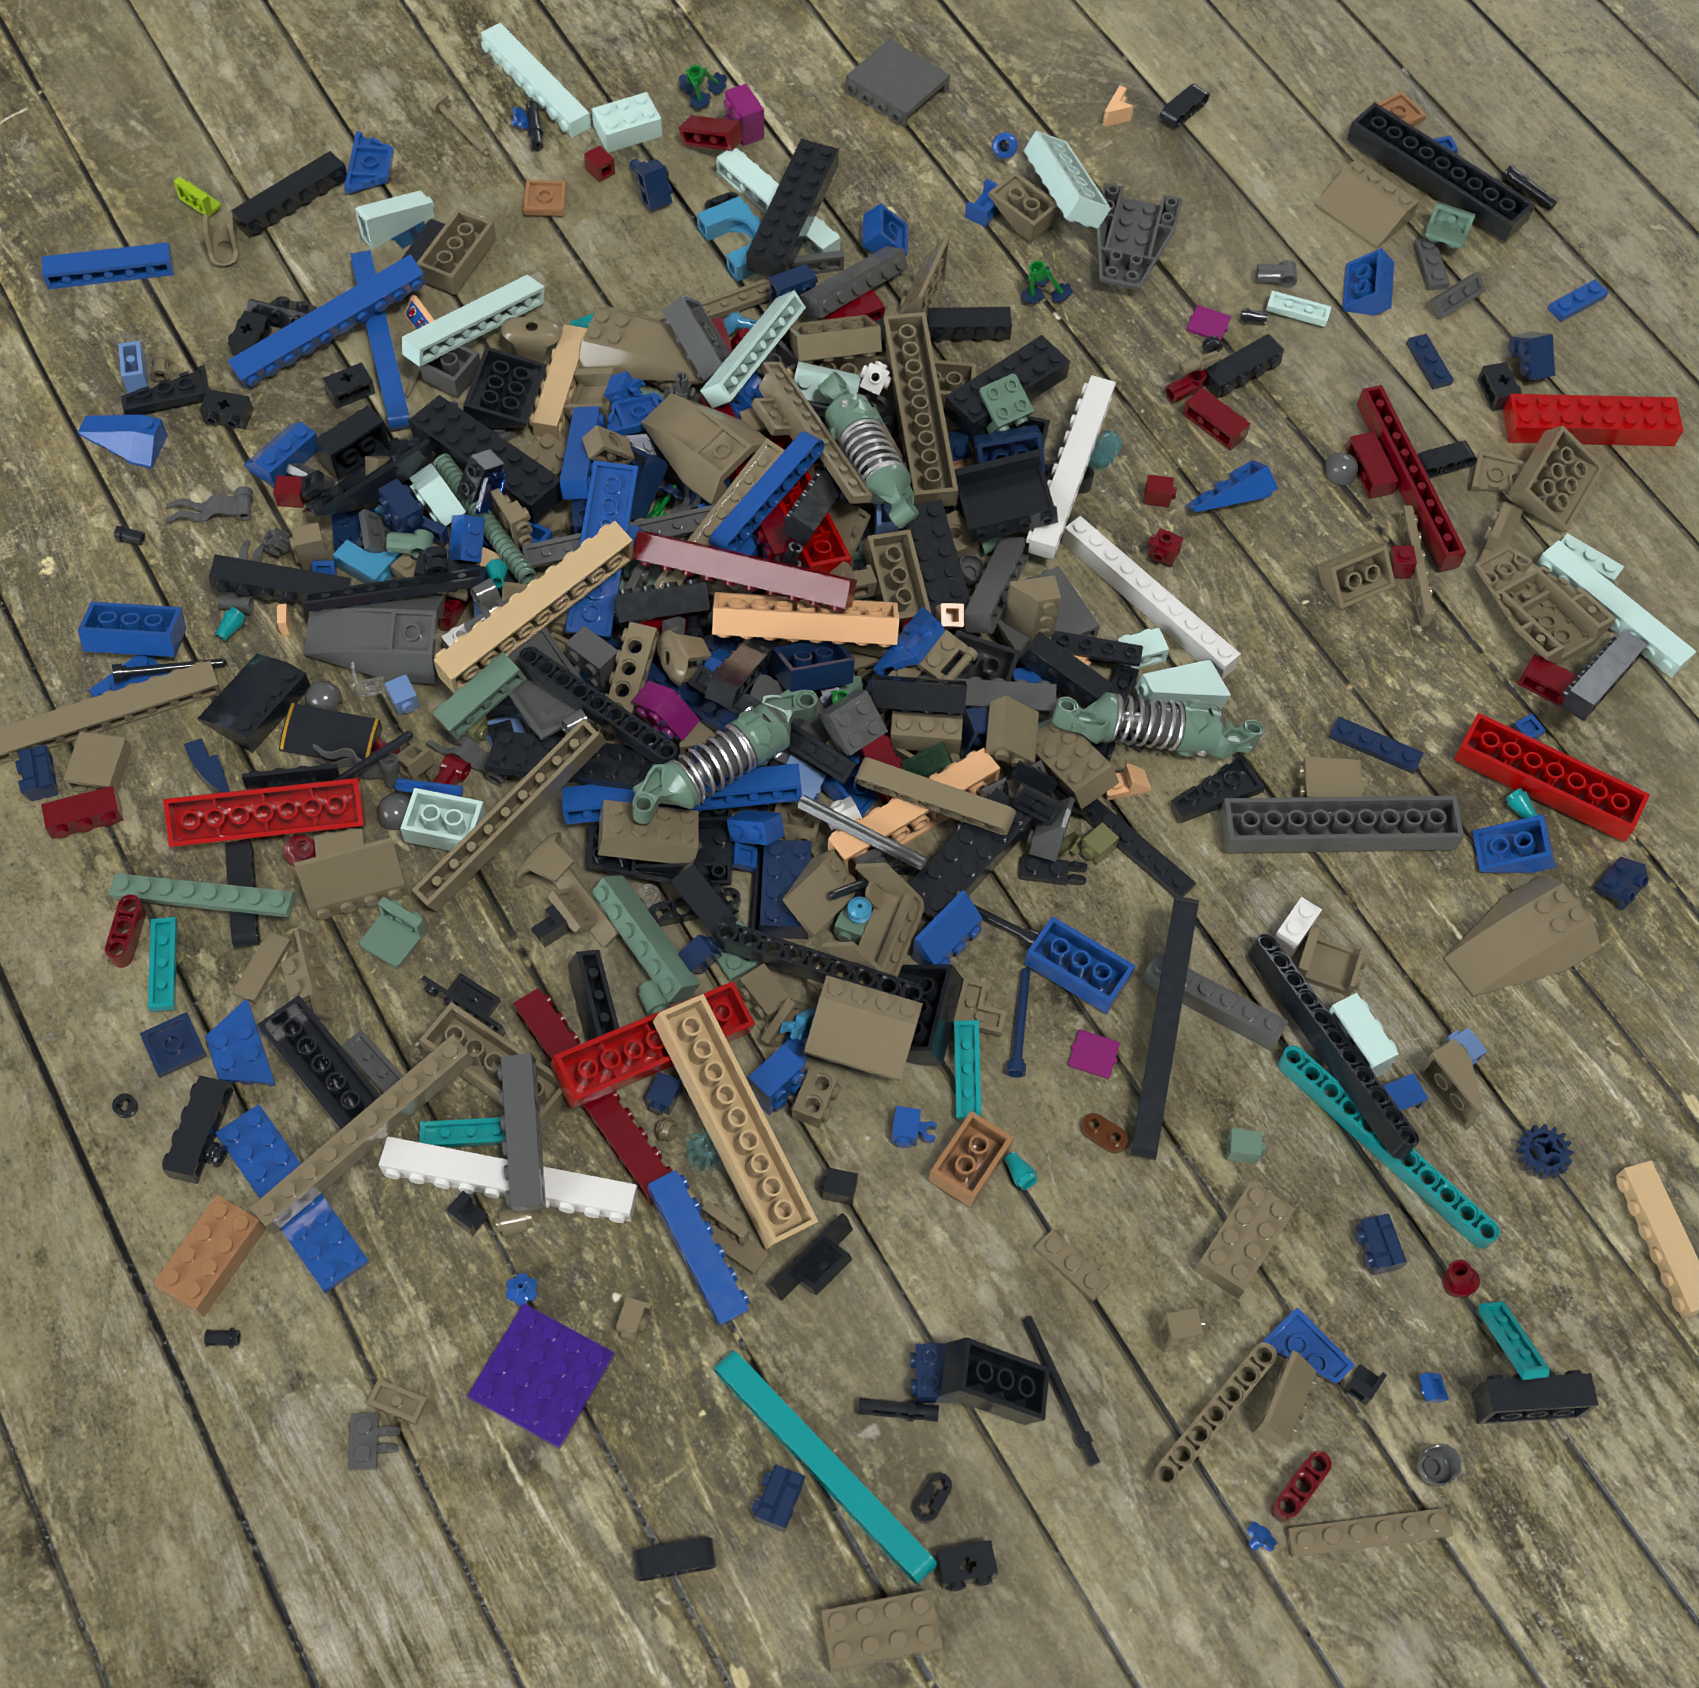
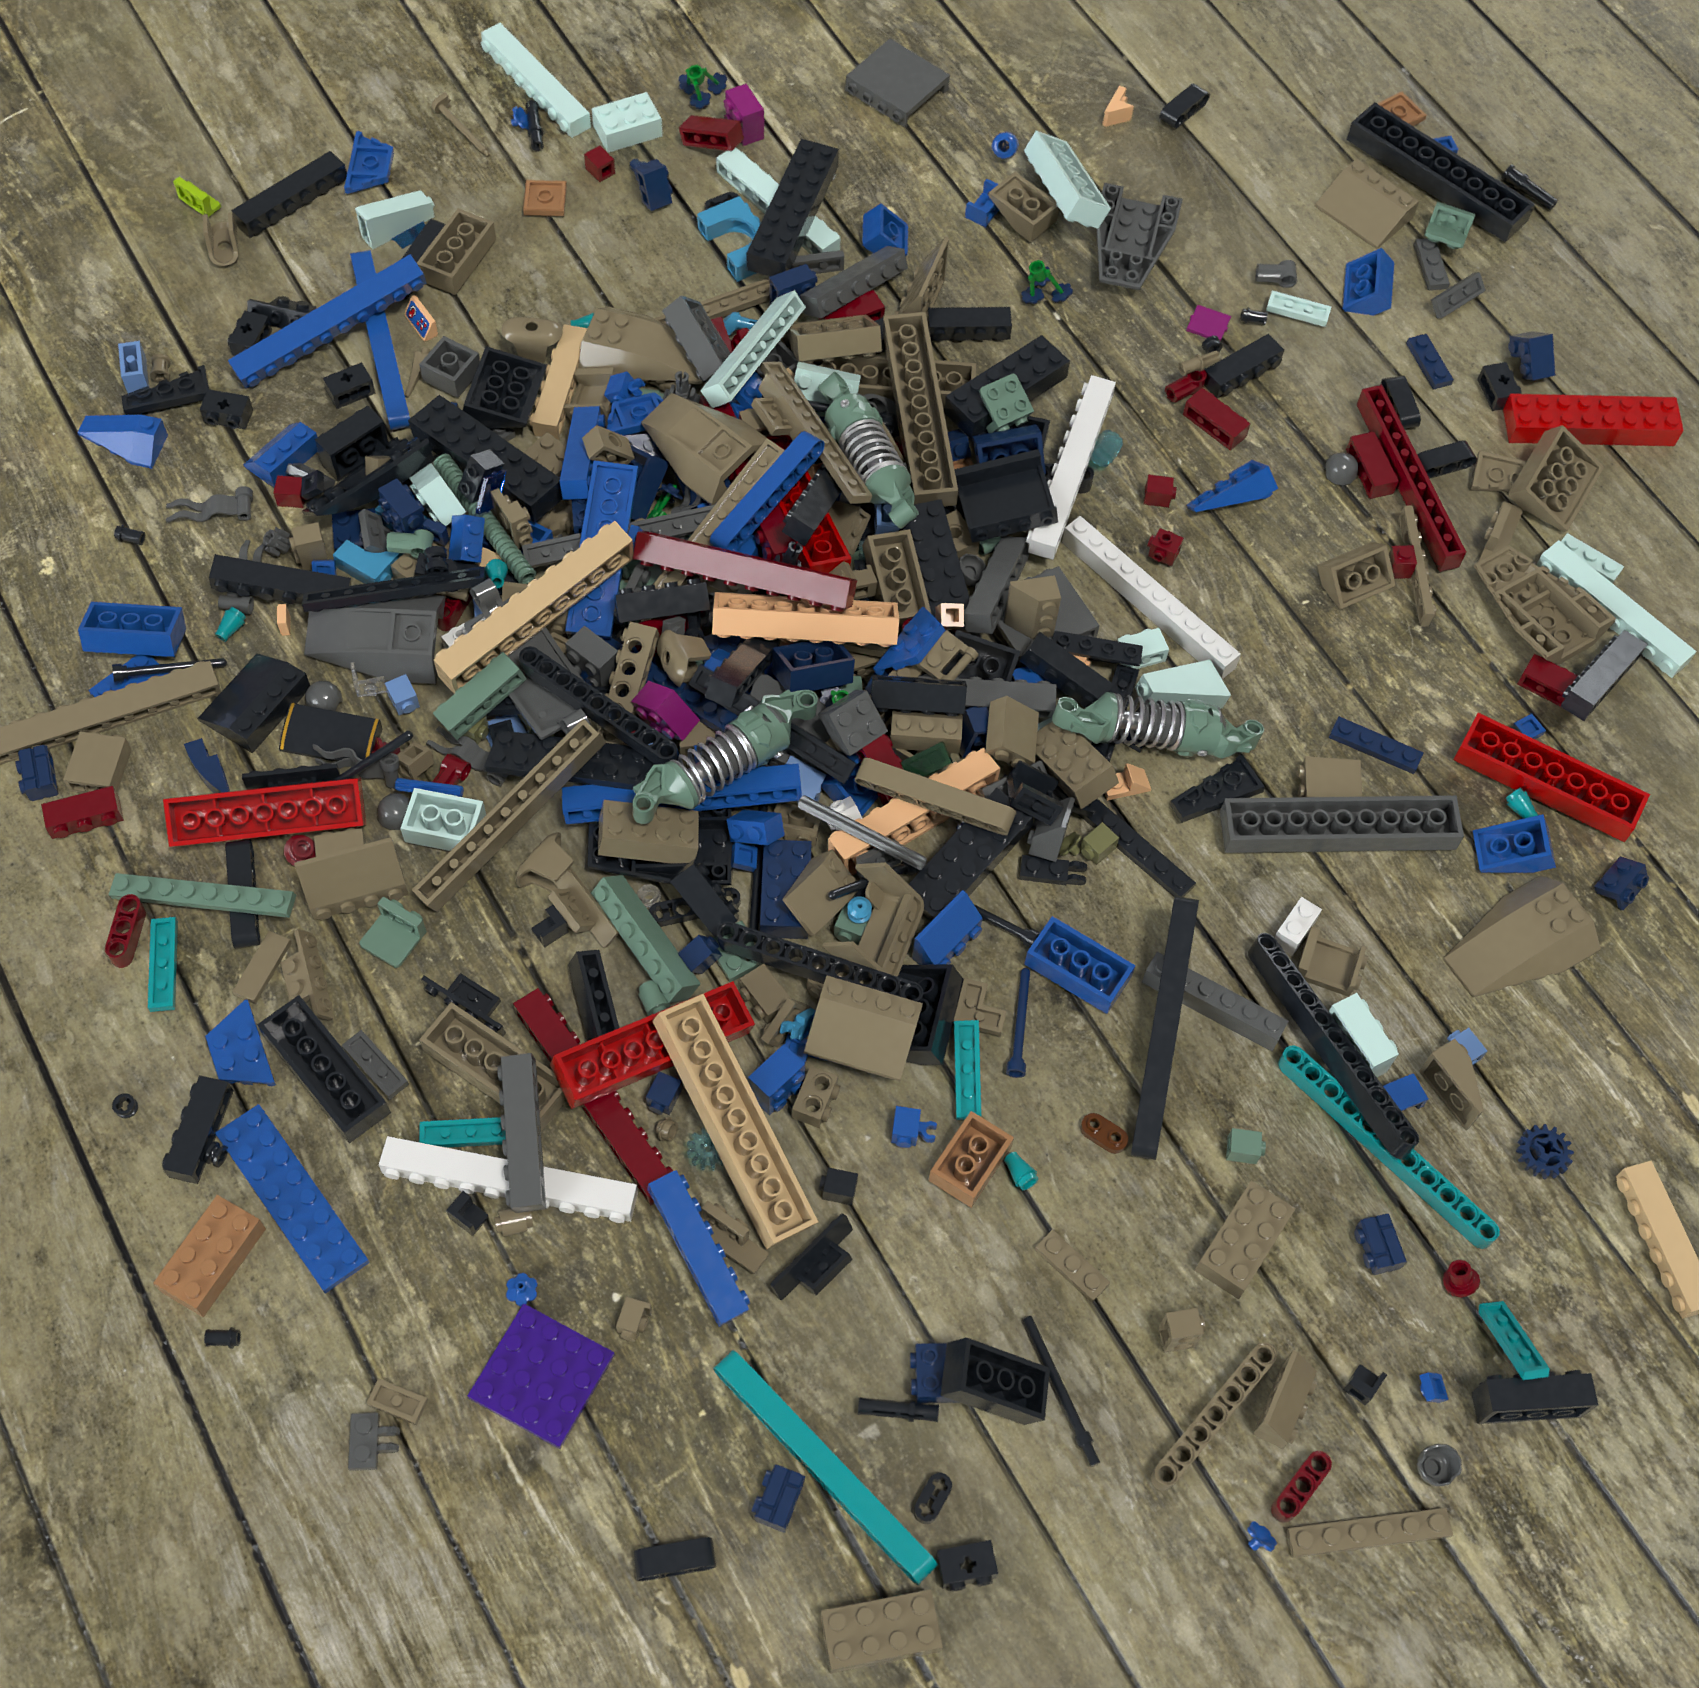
blue brick [42,242,174,289] -> none
dark blue plate [140,1012,207,1078] -> none
dark tan brick [250,1035,474,1234] -> none
light aqua brick [402,275,545,367] -> none
white brick [859,361,892,395] -> none
magenta piece [1068,1029,1120,1080] -> none
blue wing [1261,1307,1355,1385] -> none
blue plate [1548,279,1609,322] -> none
none -> black beam [1381,375,1421,429]

